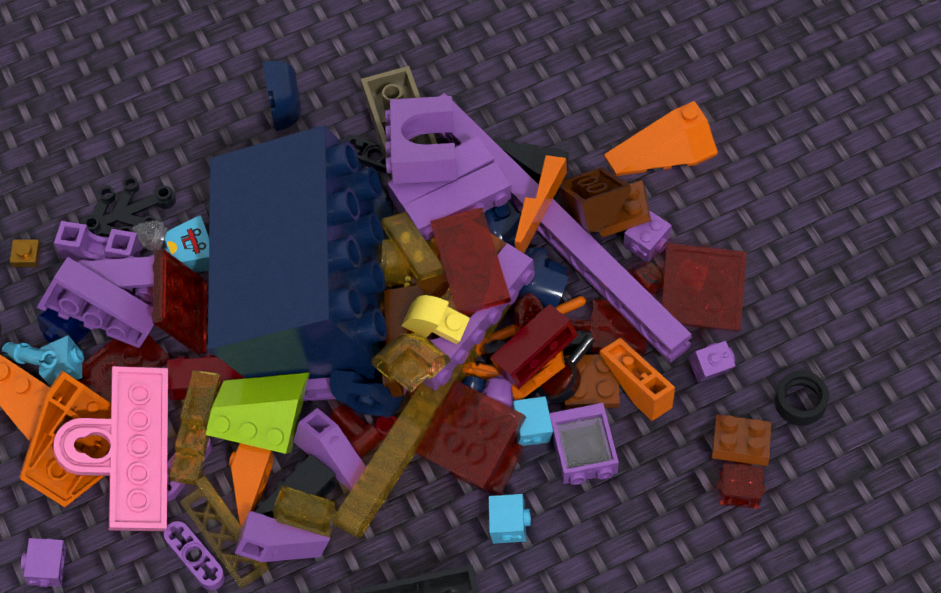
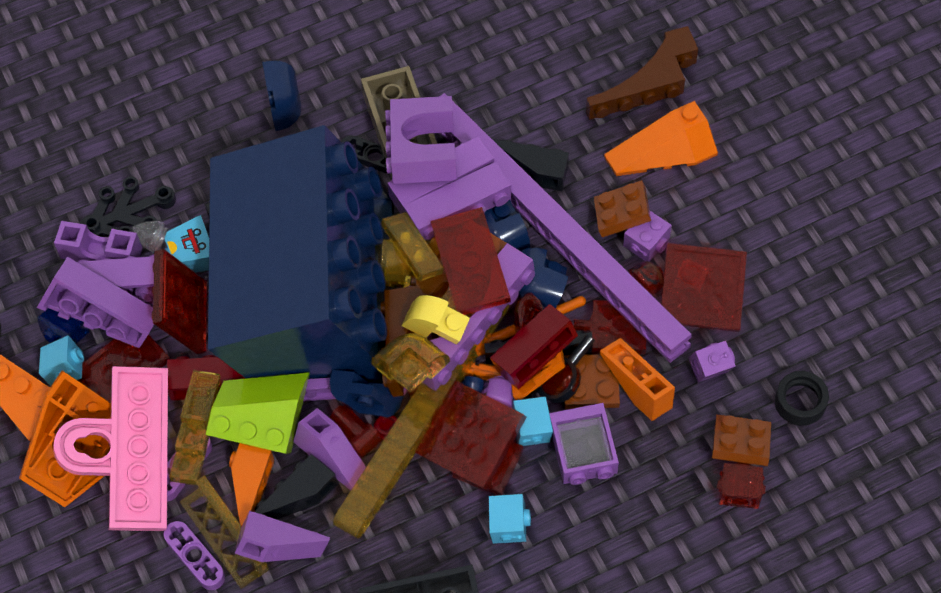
medium azure pin [2,342,57,368] -> none
pearl gold plate [10,240,41,267] -> none
medium lavender head [21,538,67,587] -> none
clear yellow hinge [272,486,337,537] -> none
orange slope [515,155,567,253] -> none
reddish brown slope [557,167,631,232] -> none
none -> reddish brown arch [586,26,698,120]

